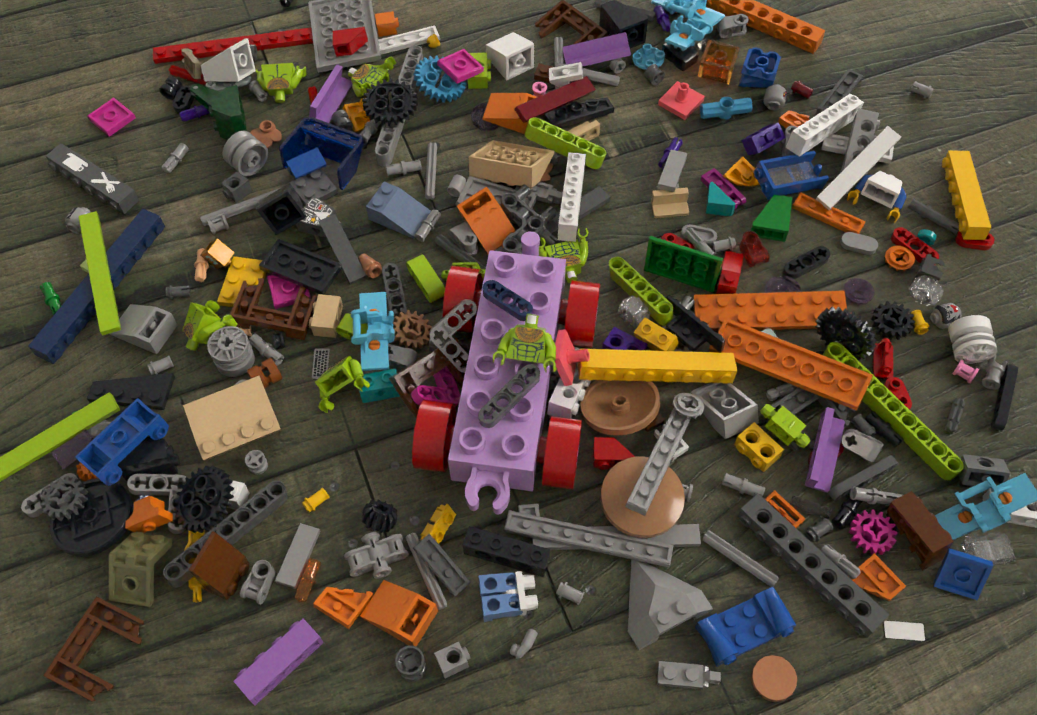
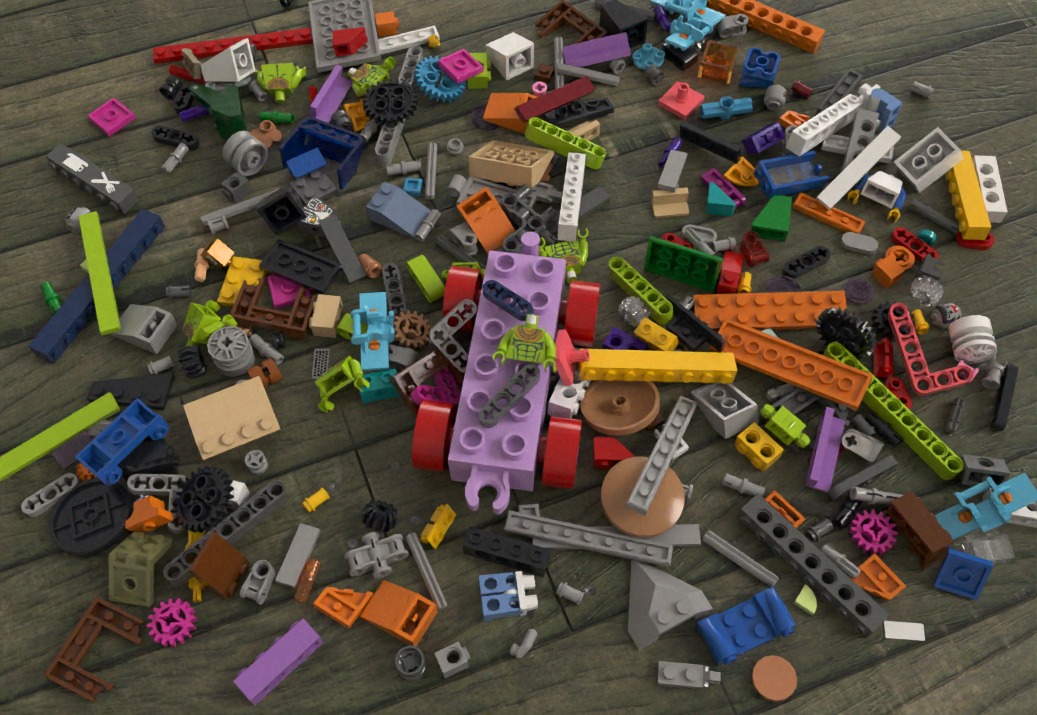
dark grey gear [40,476,88,521] -> none
dark grey tile [413,533,471,597] -> none
white slope [549,62,583,87] -> none
light grey gear [672,393,704,419] -> none
none -> dark pink gear [147,598,197,647]
none -> black beam [151,126,199,151]
none -> black gear [178,345,206,379]
none -> green pin [259,111,295,124]
none -> dark azure tile [403,178,423,196]
none -> light grey plate [447,138,464,155]
none -> black tile [680,121,741,164]
none -> yellow pin [737,272,752,294]
none -> yellowish green tile [794,584,817,616]
none -> medium blue hips [858,83,902,132]
none -> orange brick [871,255,905,289]
none -> coral beam [887,303,973,396]
none -> white brick [894,127,964,193]
none -> white brick [972,155,1007,223]

